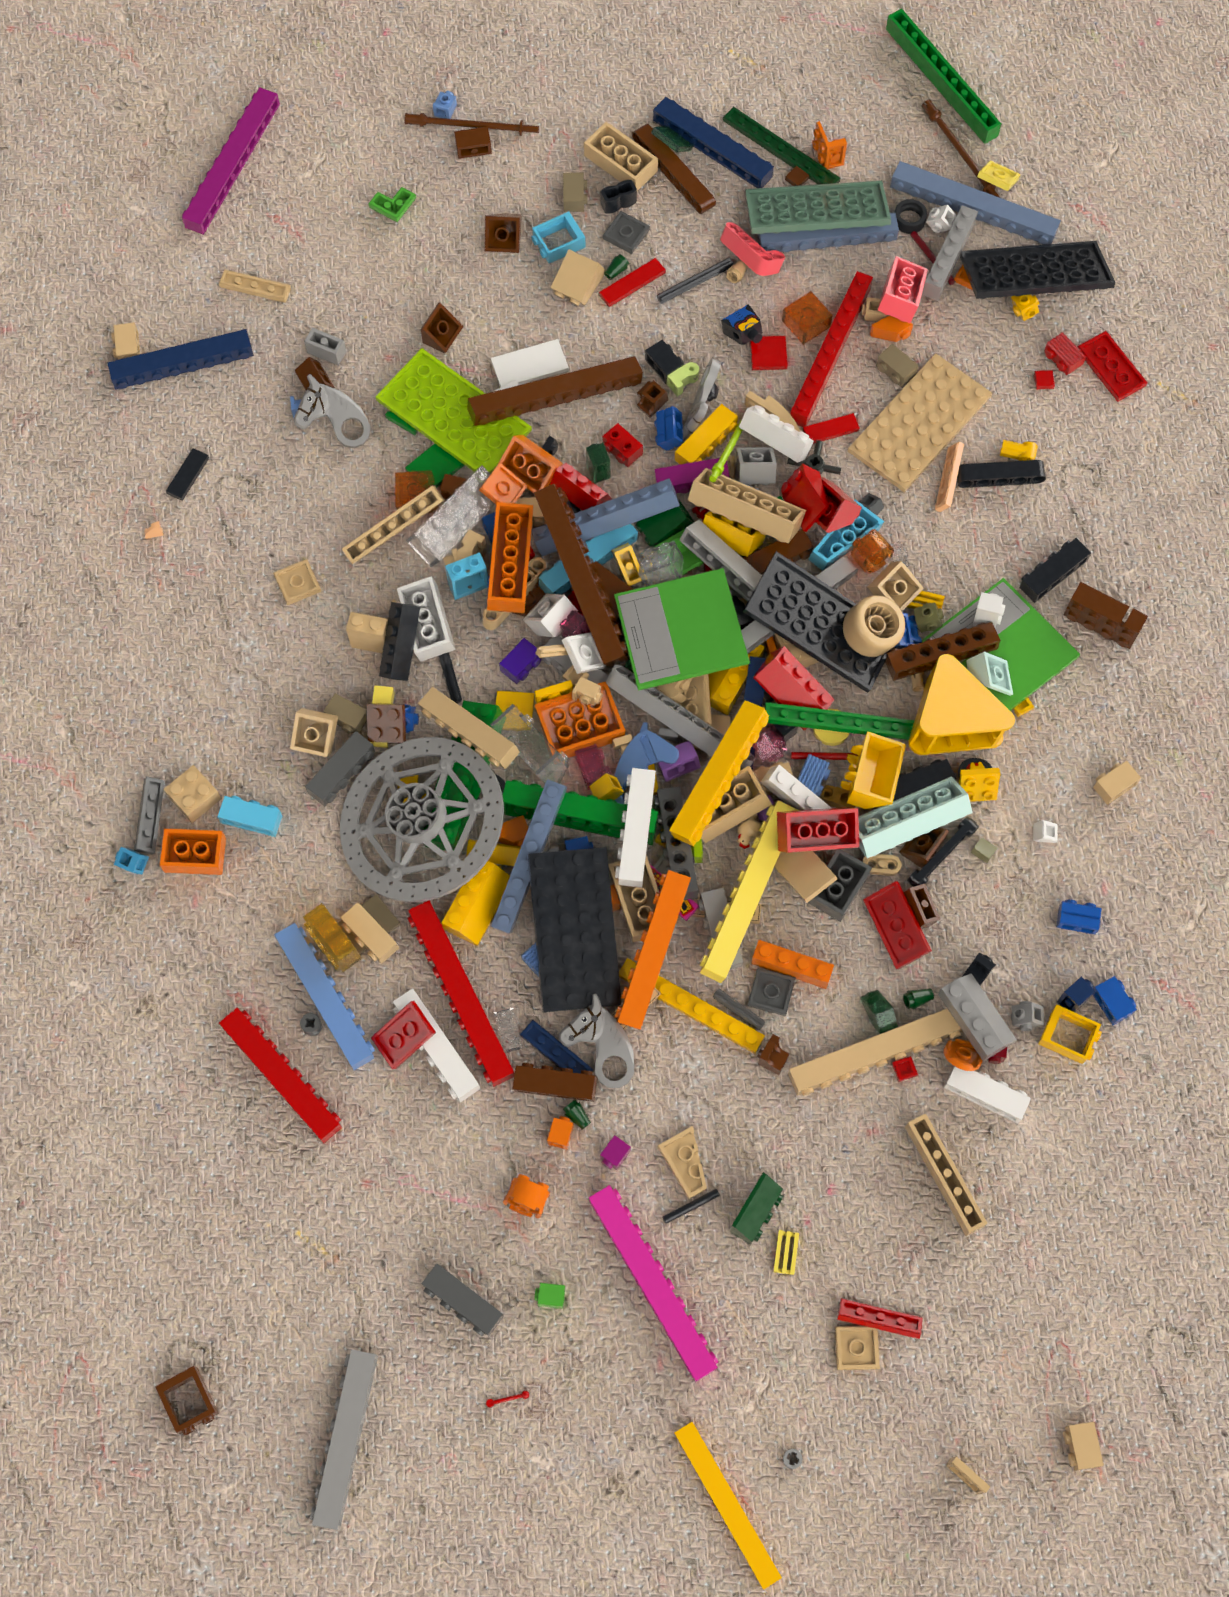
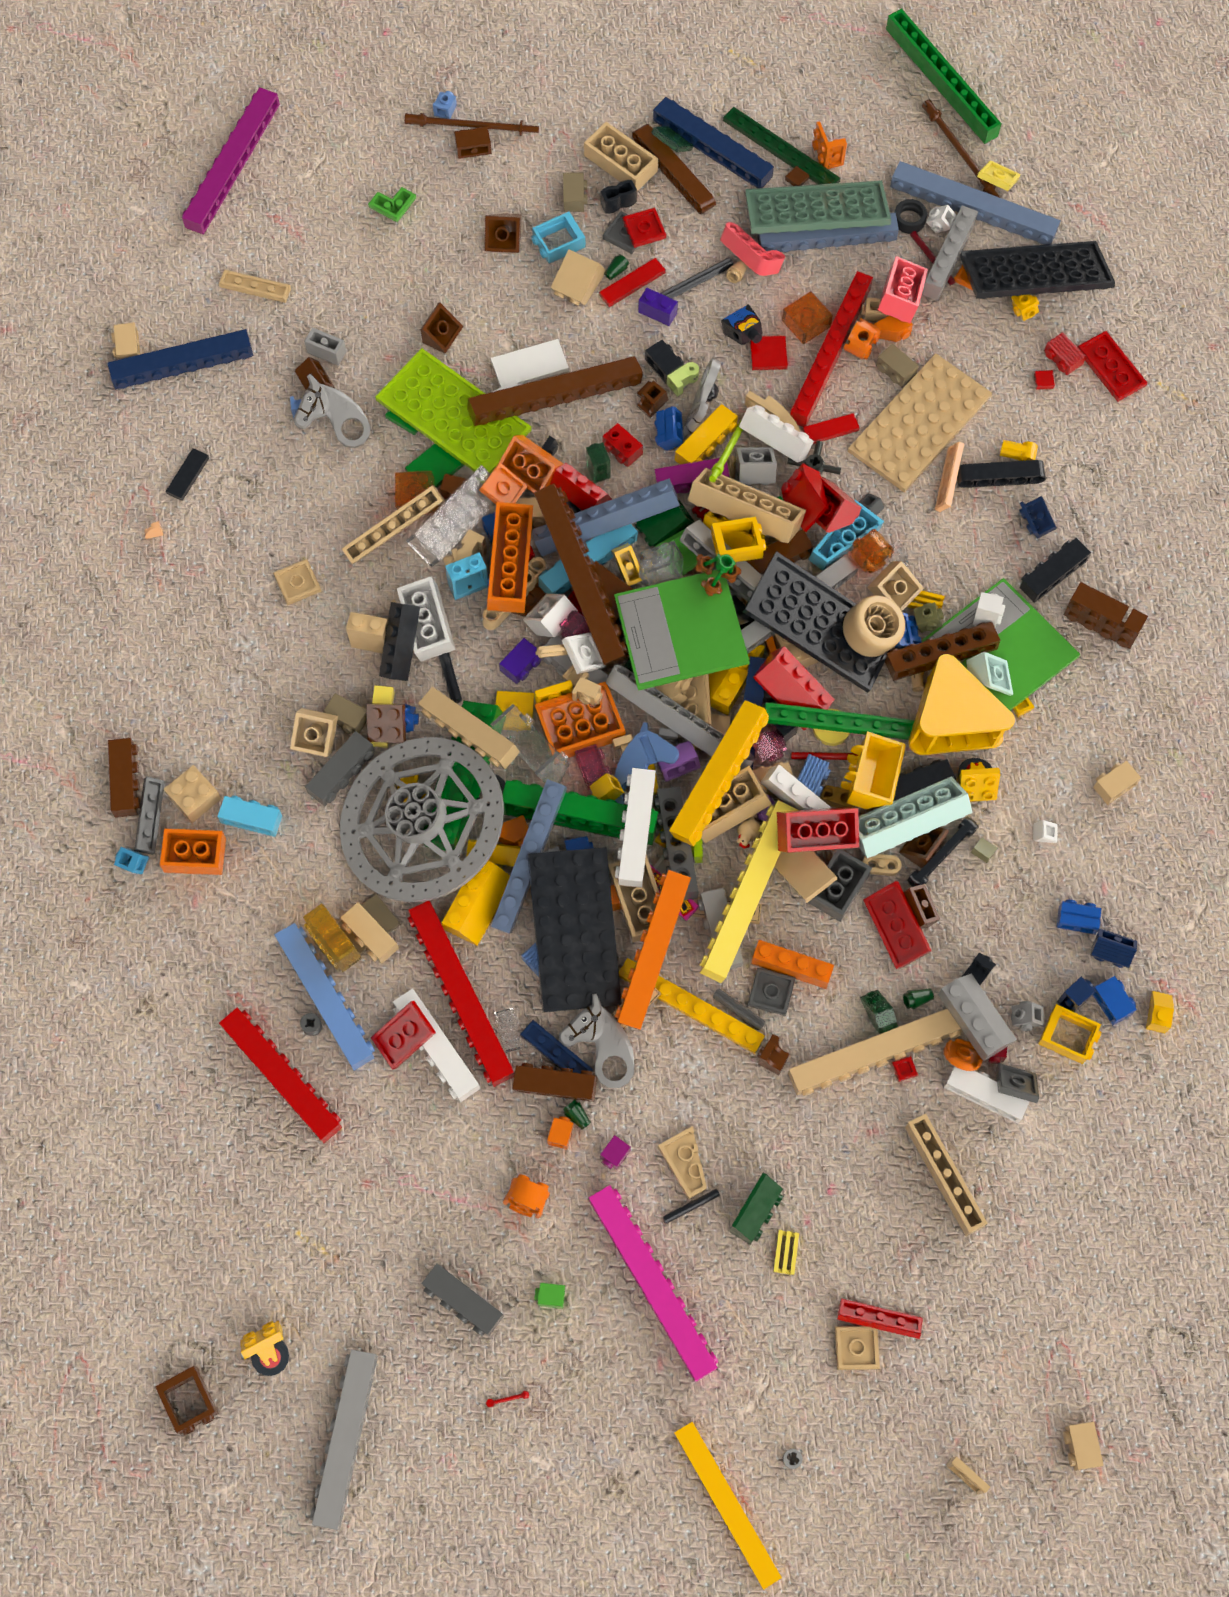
none -> reddish brown brick [108,738,141,818]
none -> yellow plate [240,1321,289,1376]
none -> red tile [622,207,667,248]
none -> dark purple brick [638,288,678,326]
none -> plant [695,554,741,596]
none -> yellow window [711,517,766,562]
none -> orange brick [844,318,881,360]
none -> dark grey tile [996,1063,1039,1103]
none -> dark blue bracket [1019,496,1057,539]
none -> dark blue brick [1091,928,1137,968]
none -> yellow slope [1146,991,1174,1034]

